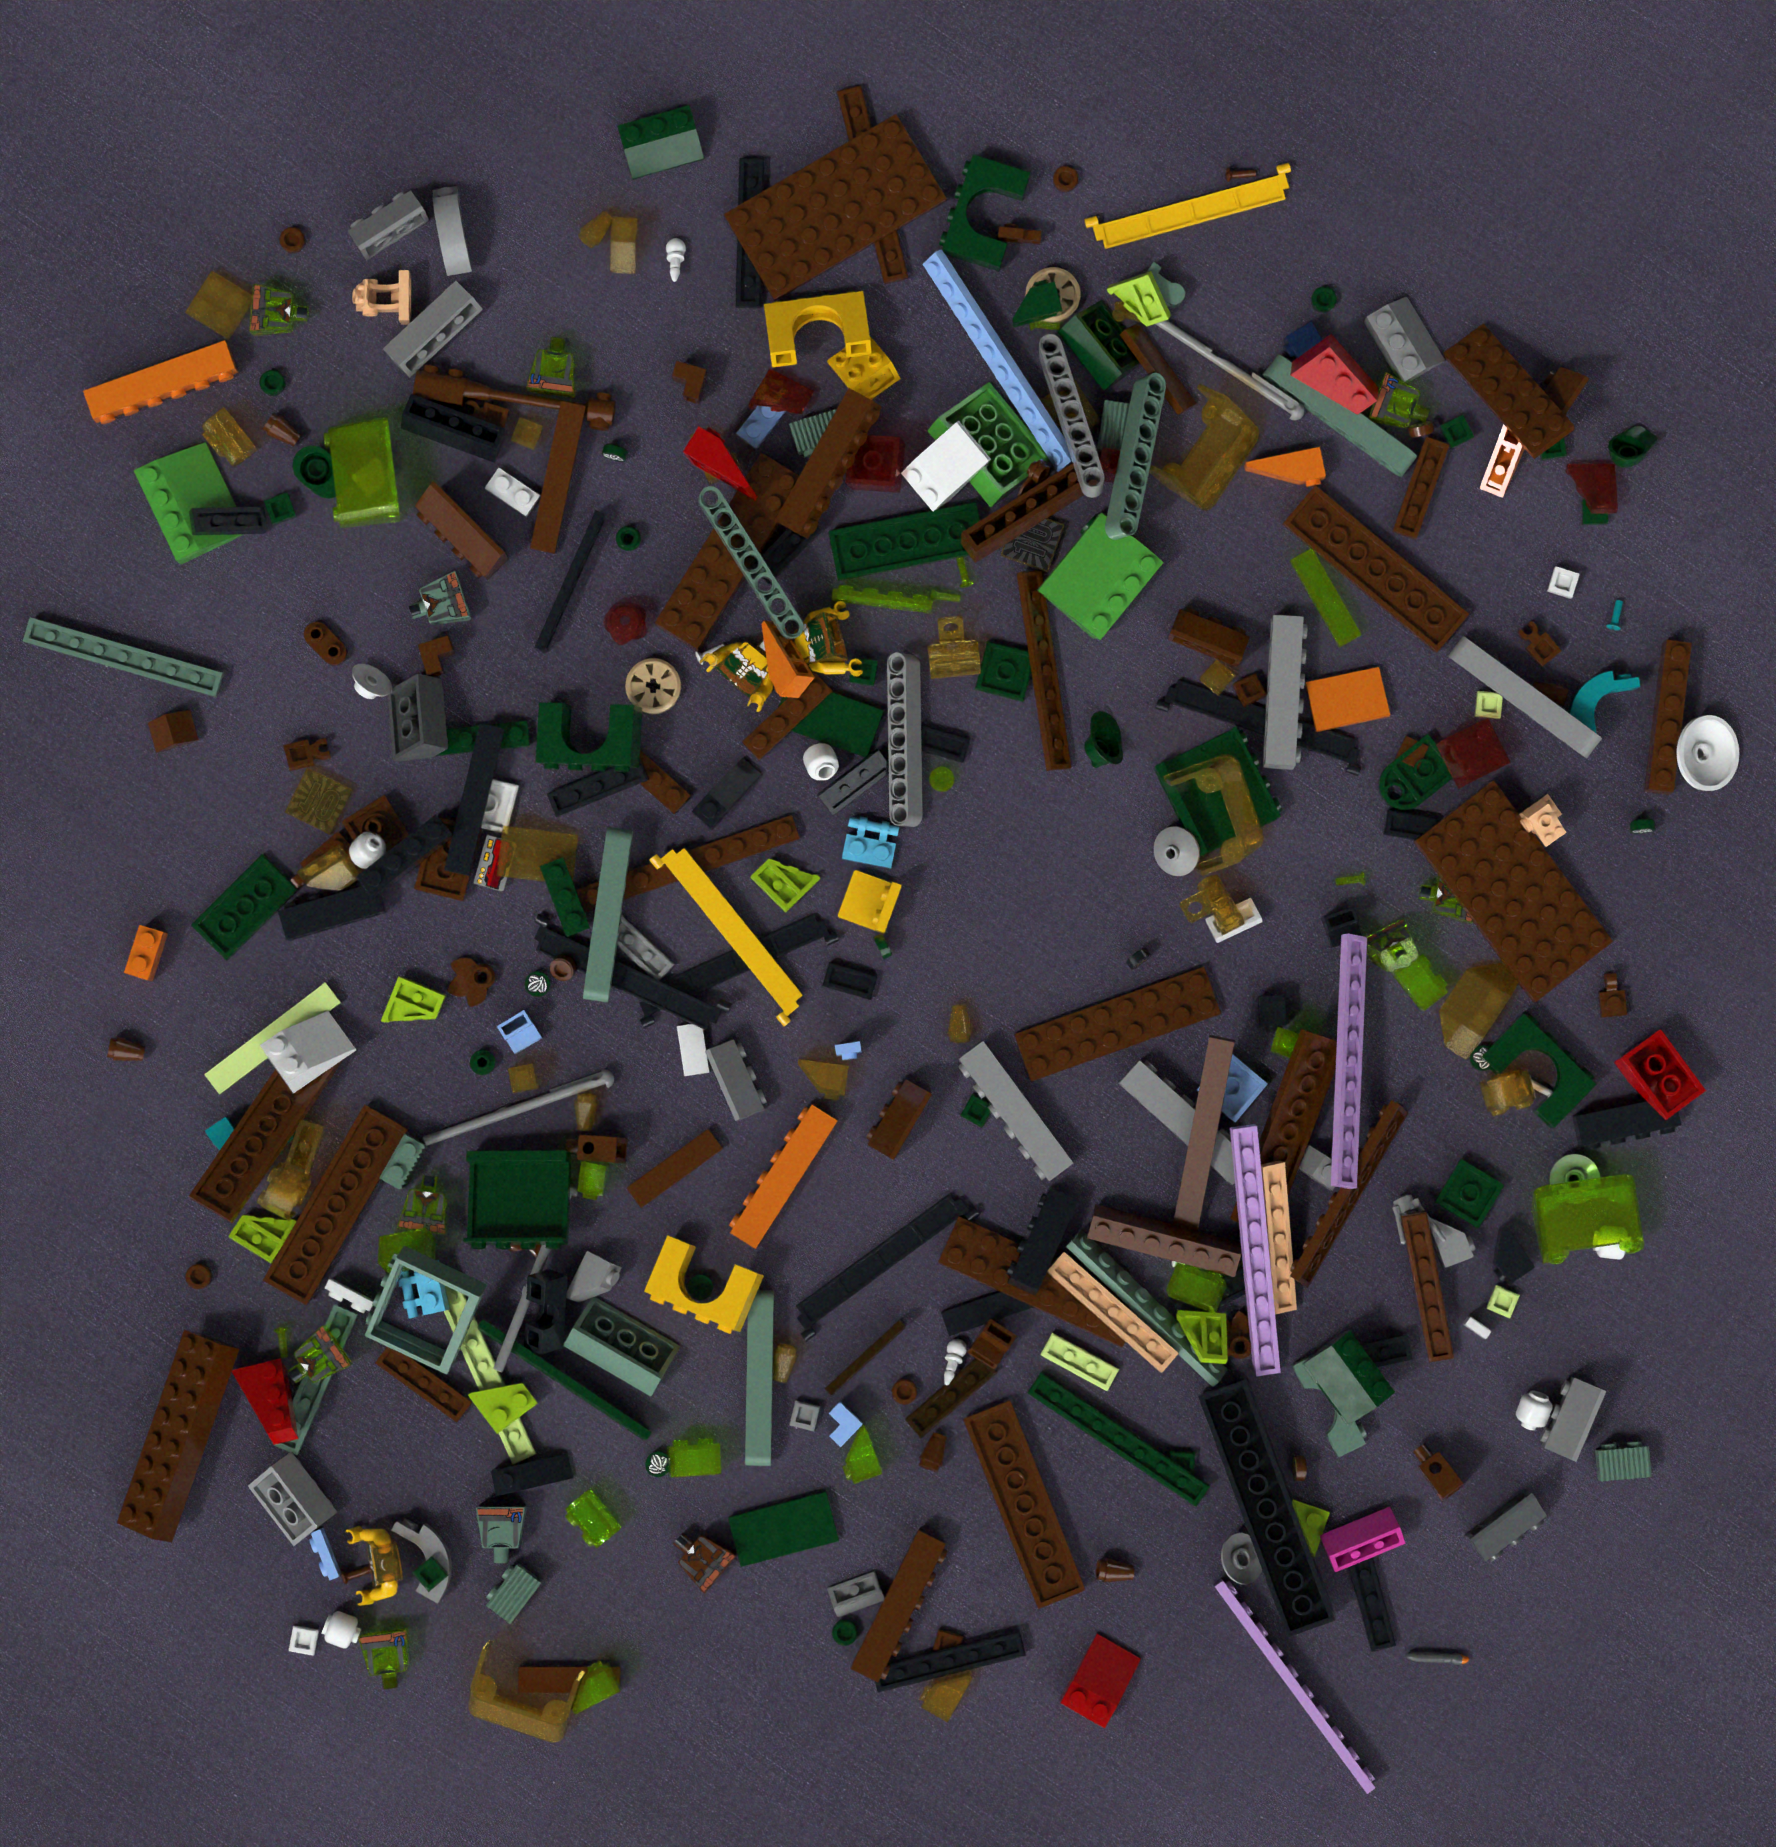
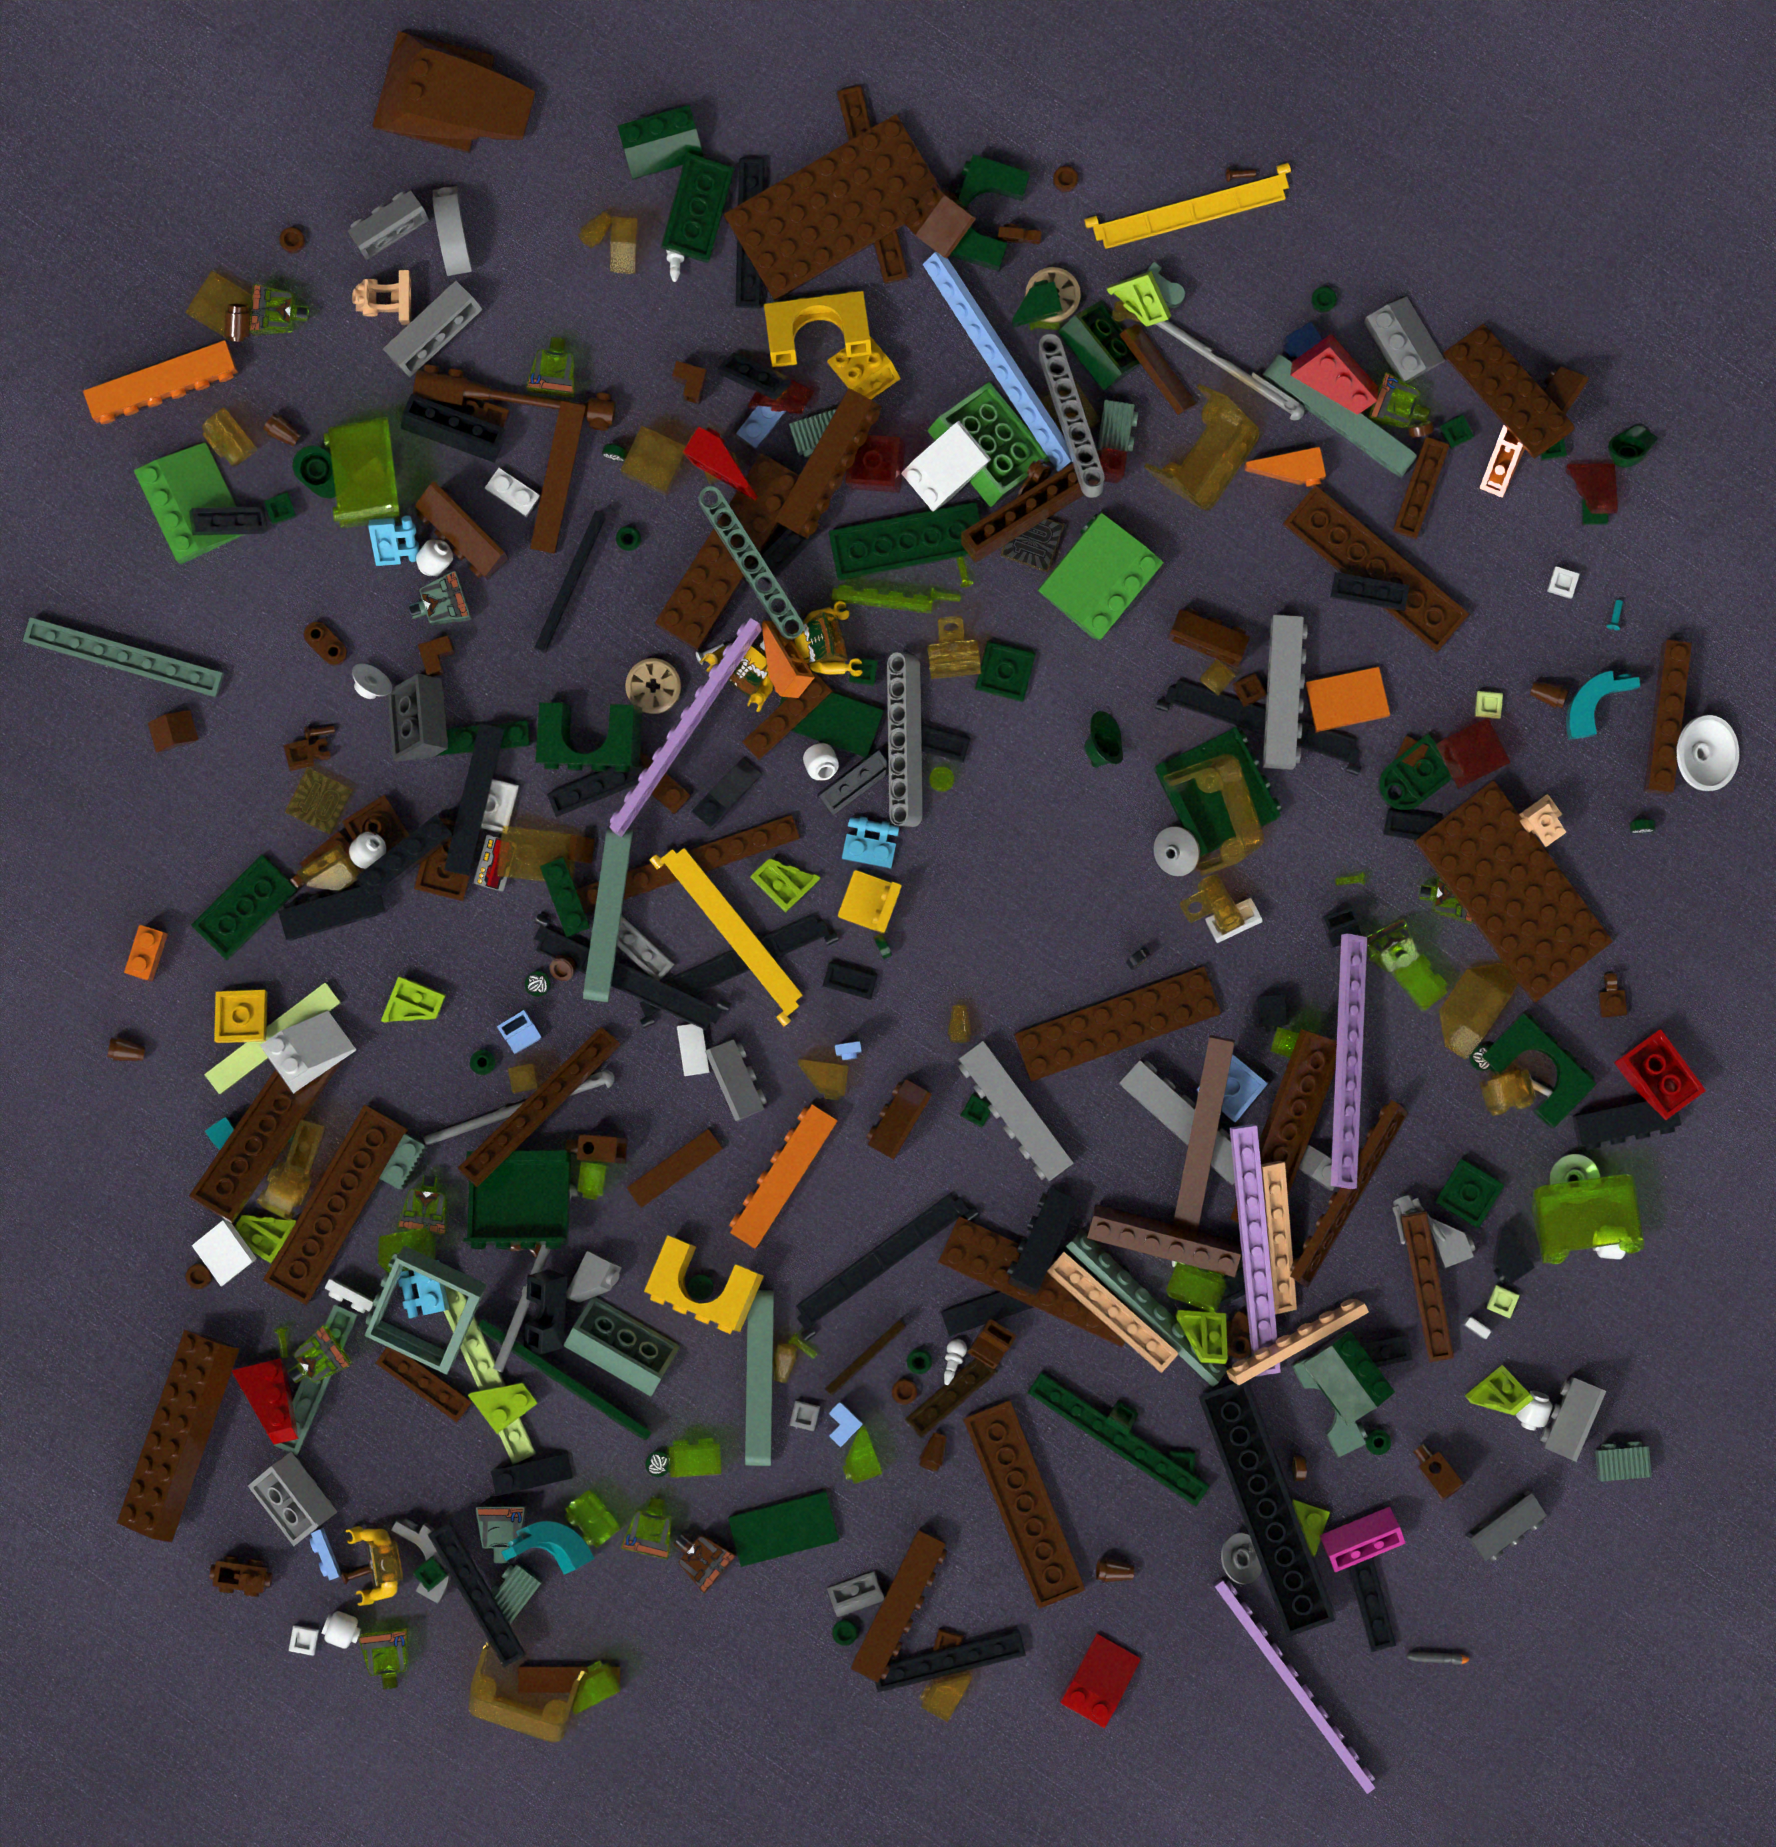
dark green tile [259,370,286,396] -> none
reddish brown plate [447,958,495,1007] -> none
clear yellow plate [511,417,544,451] -> none
clear yellow cone [574,1093,599,1131] -> none
clear red piece [603,600,647,645] -> none
reddish brown tile [1017,570,1072,771] -> none
yellowish green tile [1040,1333,1119,1391] -> none
sand green beam [1105,373,1166,540] -> none
clear neon green plate [1289,548,1362,648] -> none
light grey beam [1448,636,1602,759] -> none
reddish brown plate [1517,621,1561,668] -> none
none -> white tile [192,1219,257,1286]
none -> reddish brown brick [209,1555,273,1597]
none -> yellow plate [214,990,267,1043]
none -> reddish brown brick [225,303,250,342]
none -> reddish brown piece [304,726,335,740]
none -> medium azure plate [368,516,420,566]
none -> reddish brown wedge [372,31,536,154]
none -> white head [416,539,453,576]
none -> black tile [427,1521,526,1668]
none -> reddish brown plate [458,1027,620,1187]
none -> teal arch [501,1521,595,1575]
none -> reddish brown tile [568,835,595,864]
none -> lavender plate [609,618,762,837]
none -> clear yellow brick [620,426,686,496]
none -> torso [621,1497,672,1560]
none -> dark green tile [660,152,734,263]
none -> black plate [718,352,791,400]
none -> clear neon green piece [788,1333,817,1359]
none -> reddish brown slope [905,183,976,259]
none -> dark green plate [907,1349,932,1374]
none -> dark green tile [1105,1400,1139,1435]
none -> light nougat plate [1226,1298,1369,1385]
none -> black plate [1330,572,1409,611]
none -> dark green plate [1365,1430,1391,1455]
none -> lime wing [1465,1365,1534,1415]

